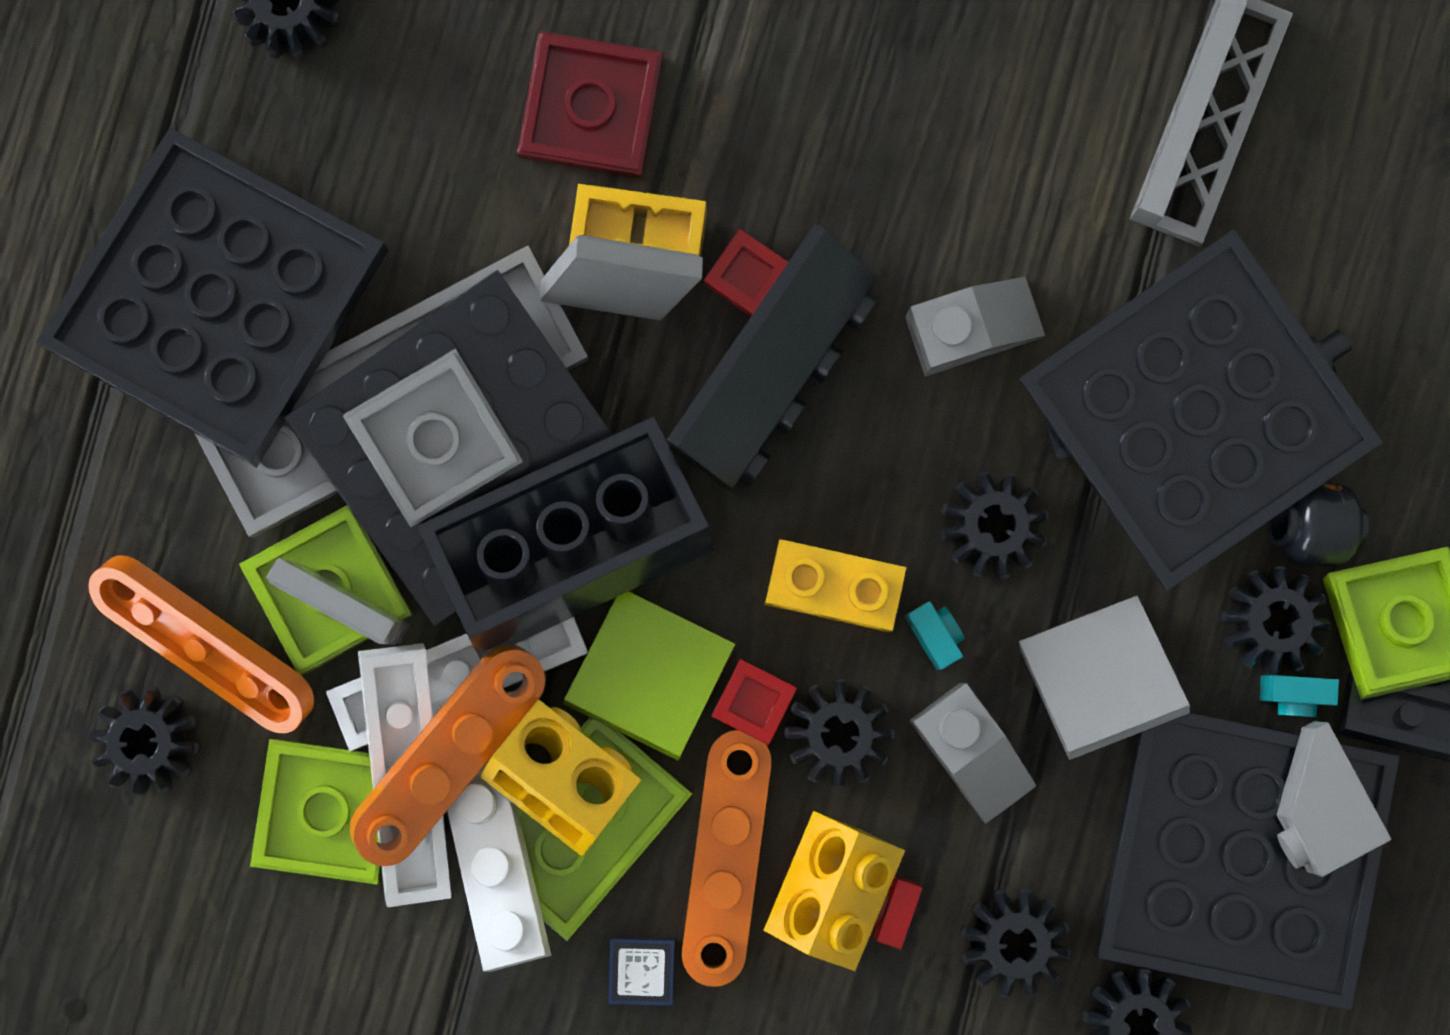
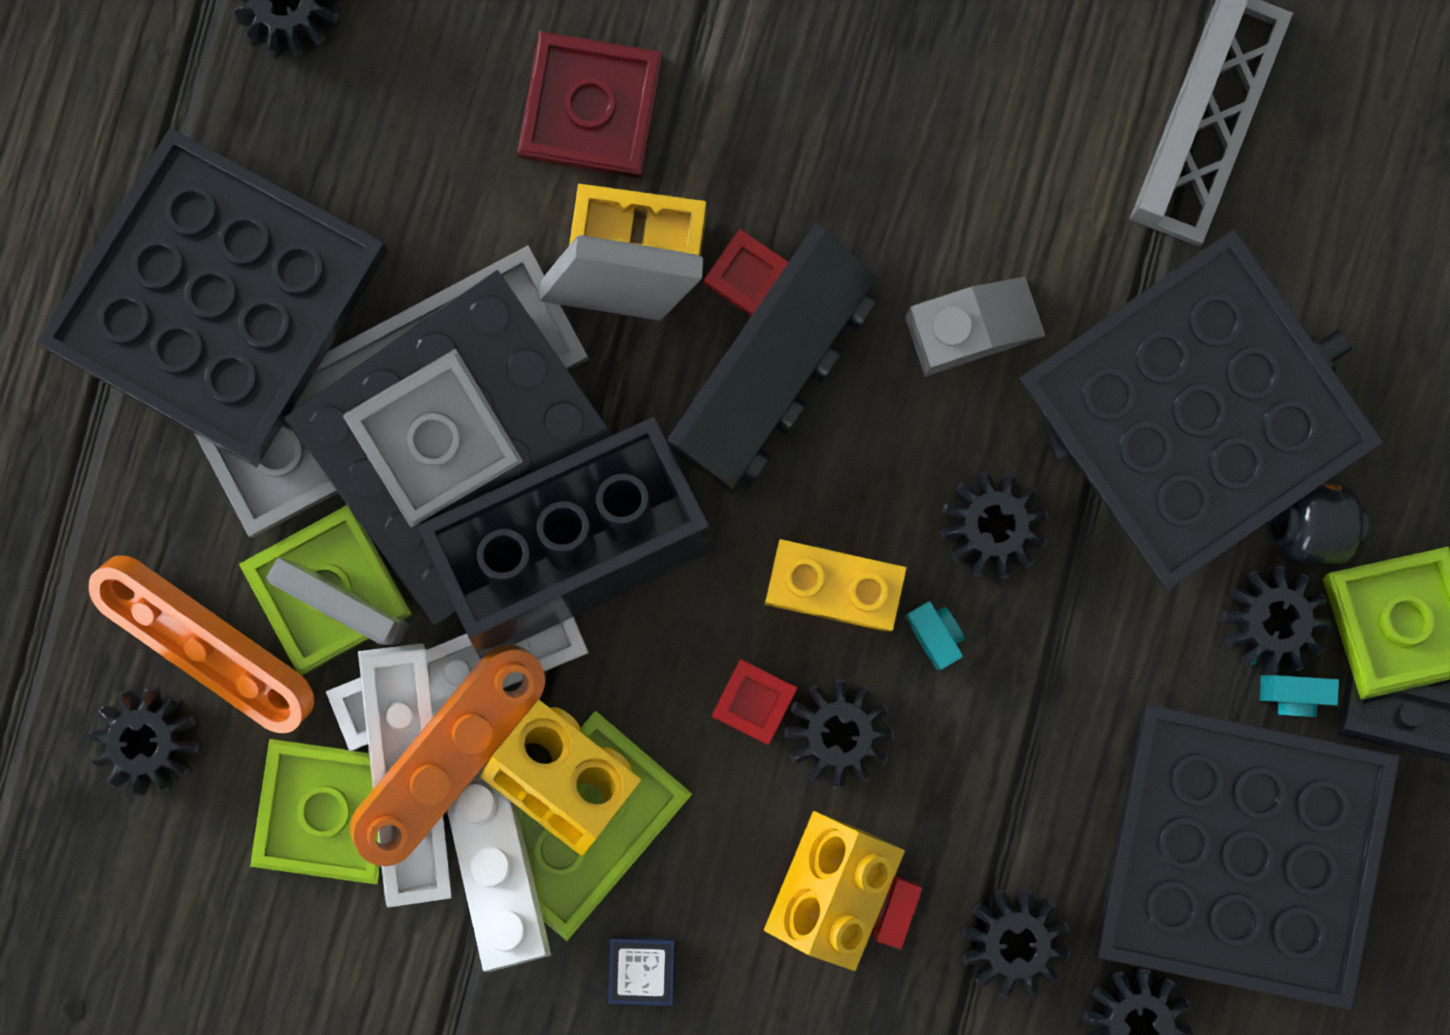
lime tile [563,591,735,760] -> none
orange plate [682,730,771,987] -> none
light grey slope [909,683,1036,824] -> none
light grey tile [1019,596,1190,760] -> none
light grey slope [1276,721,1392,877] -> none

